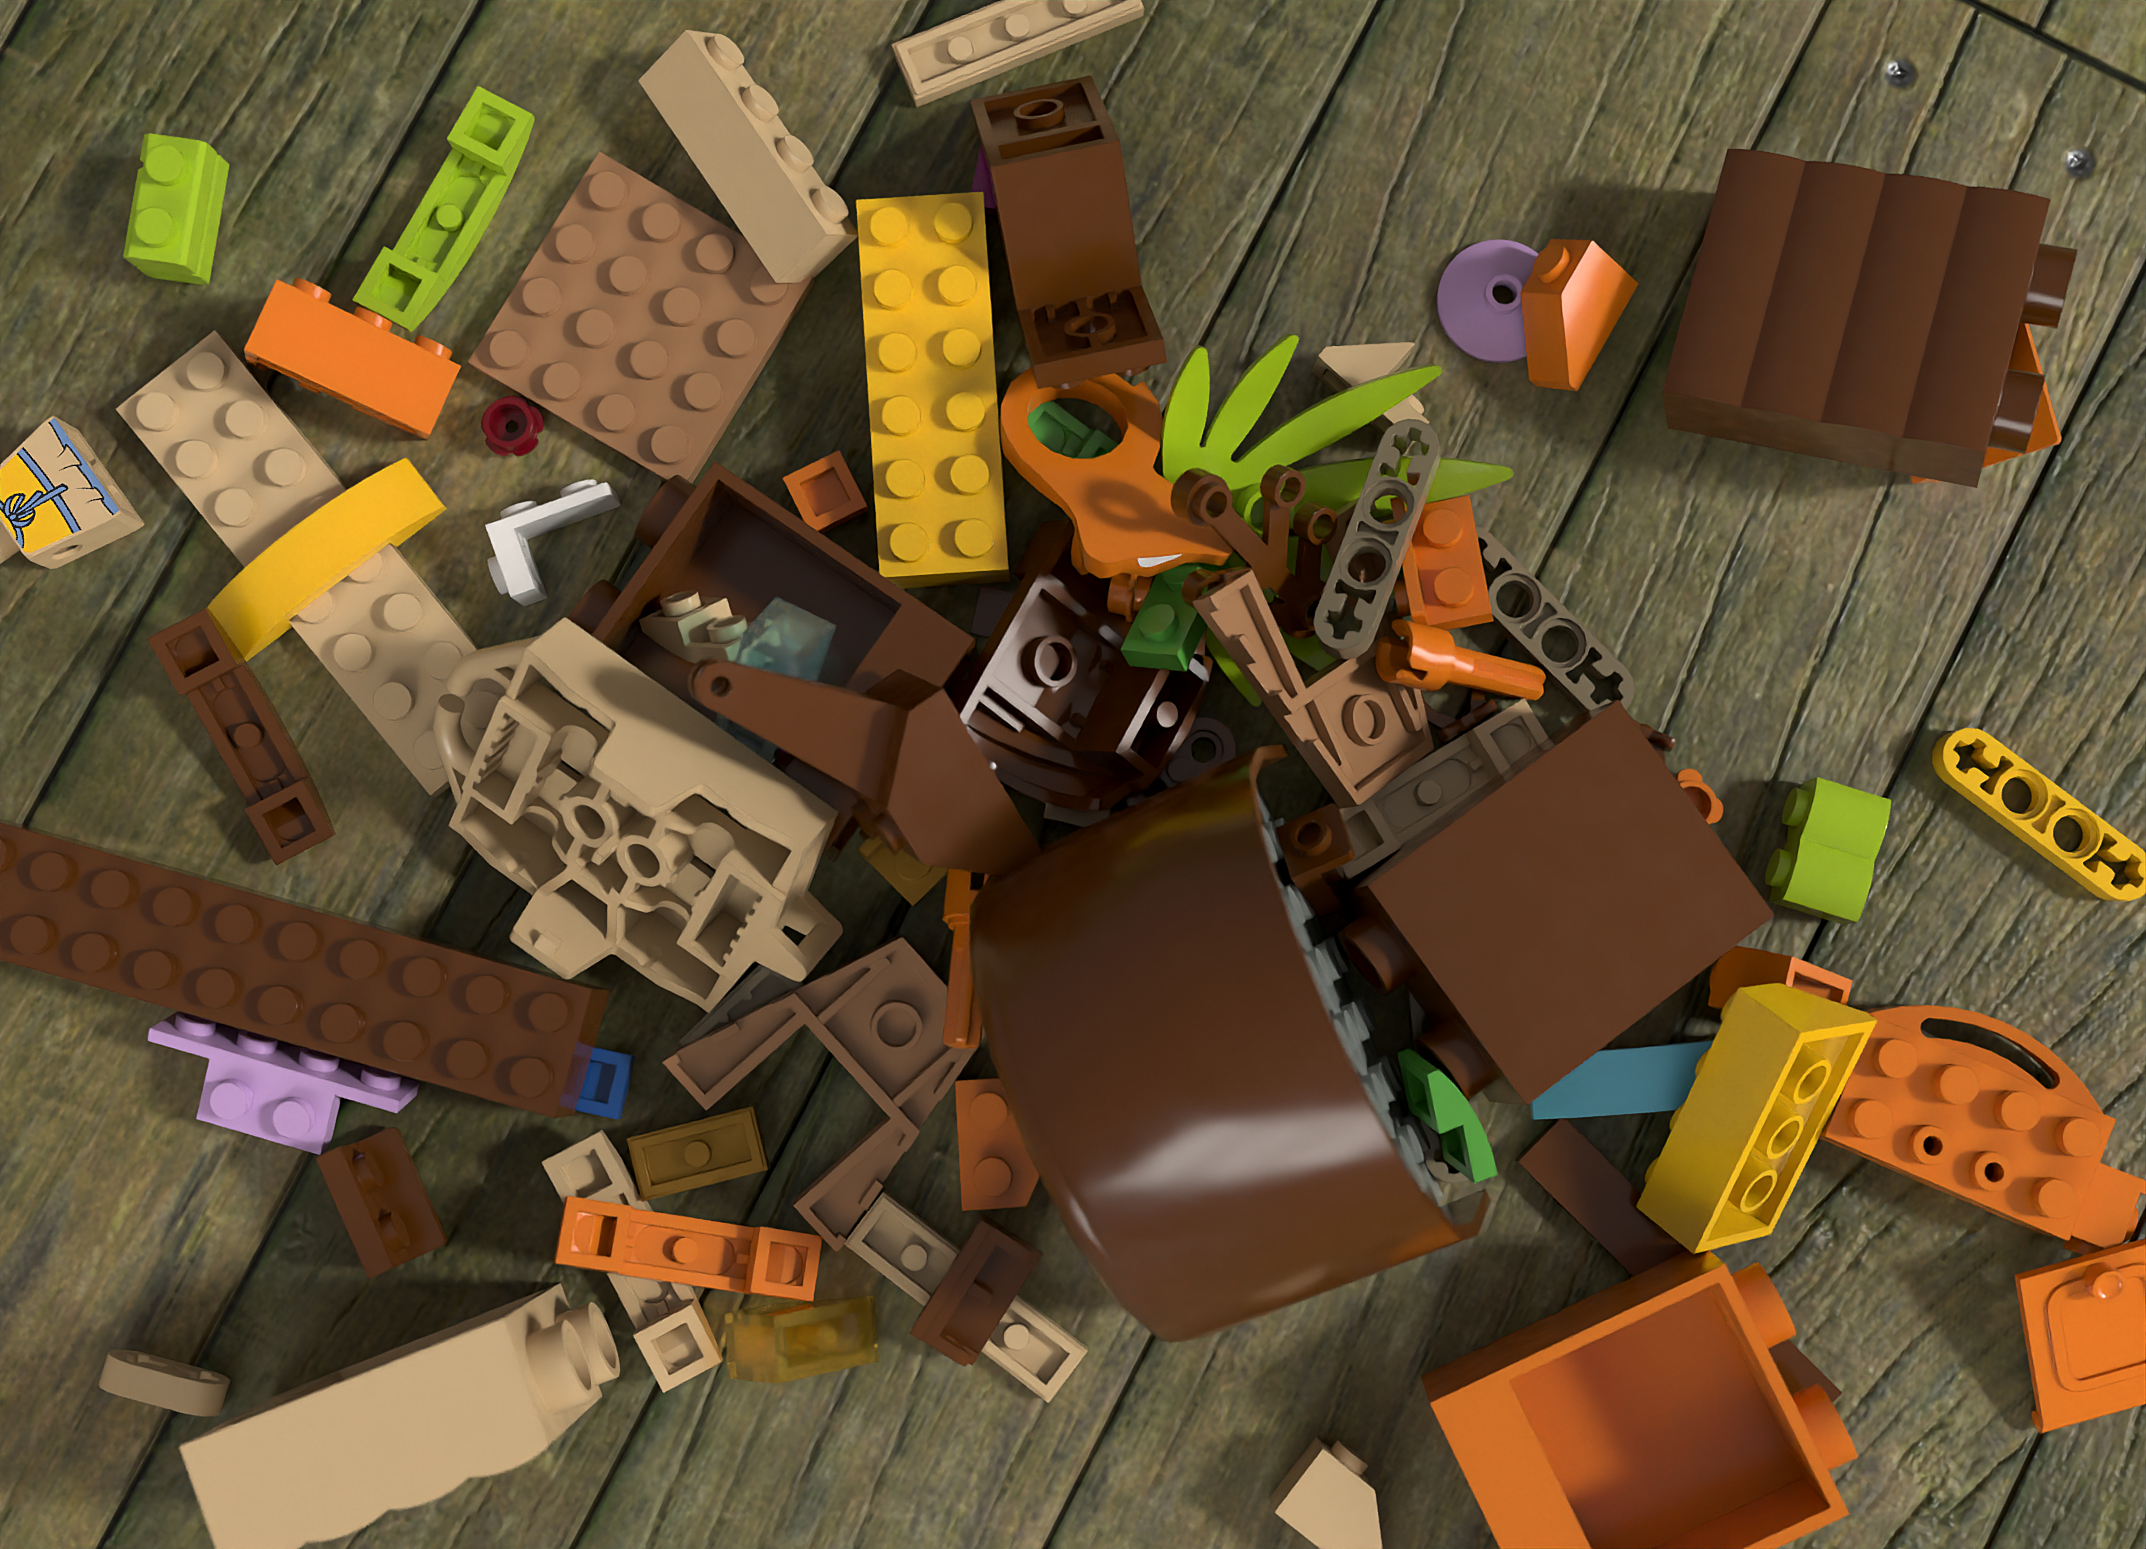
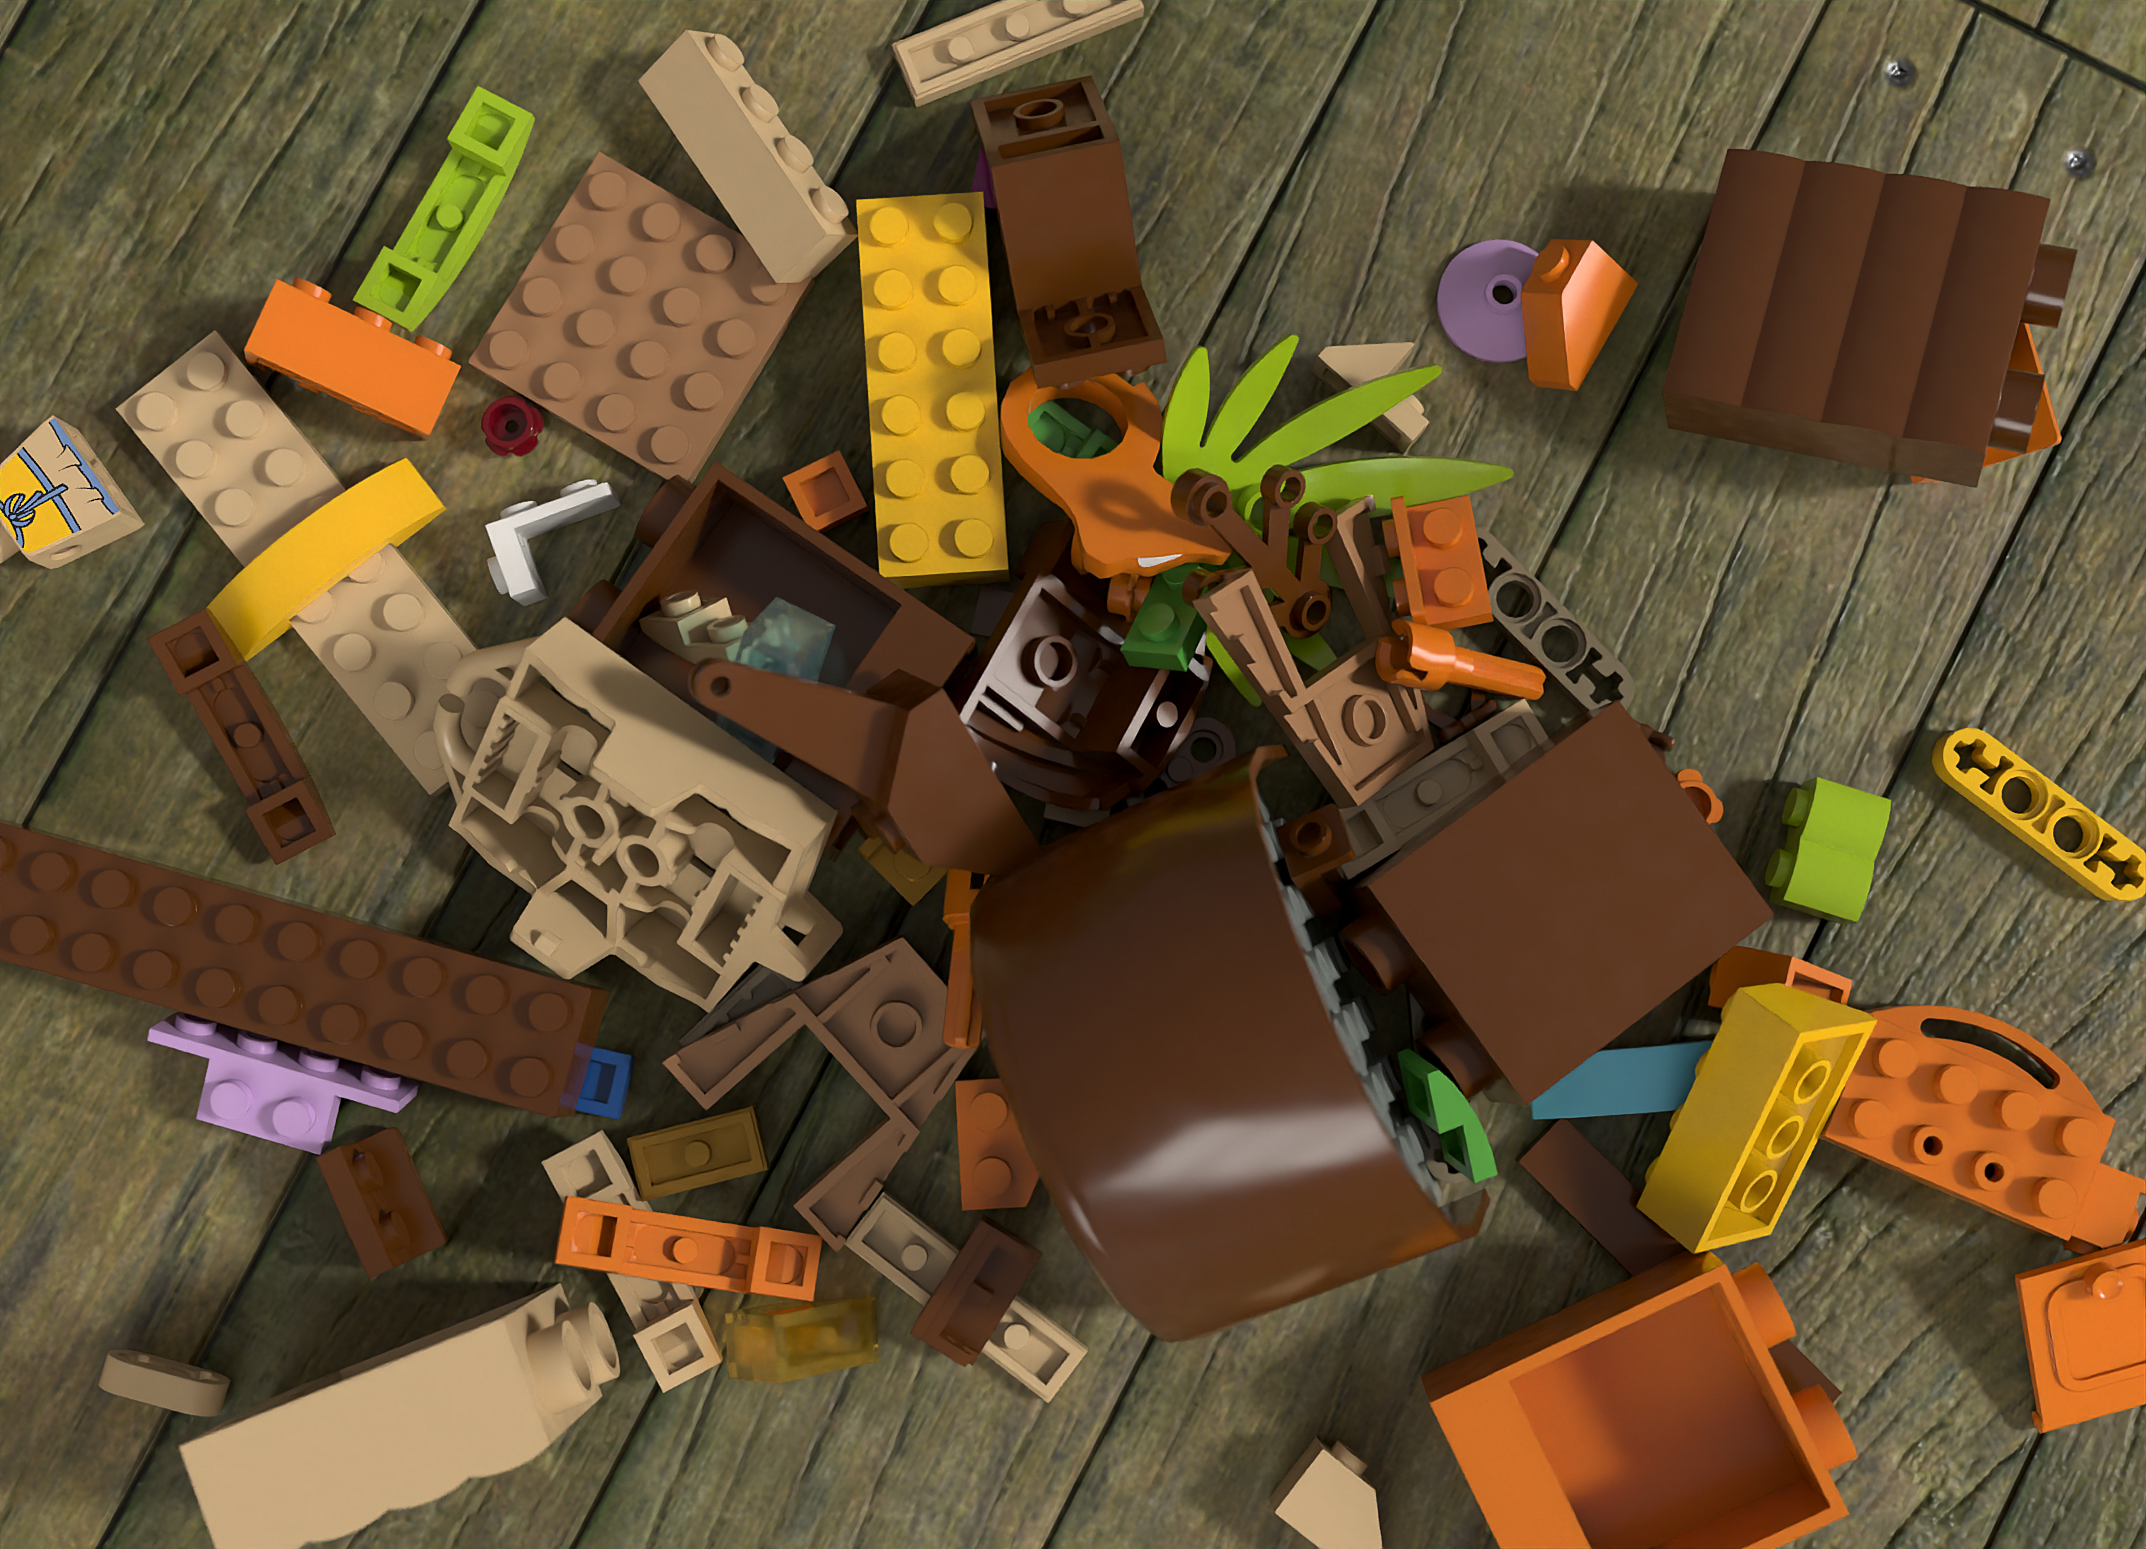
lime brick [123,133,230,285] -> none
dark tan beam [1314,419,1440,660] -> none

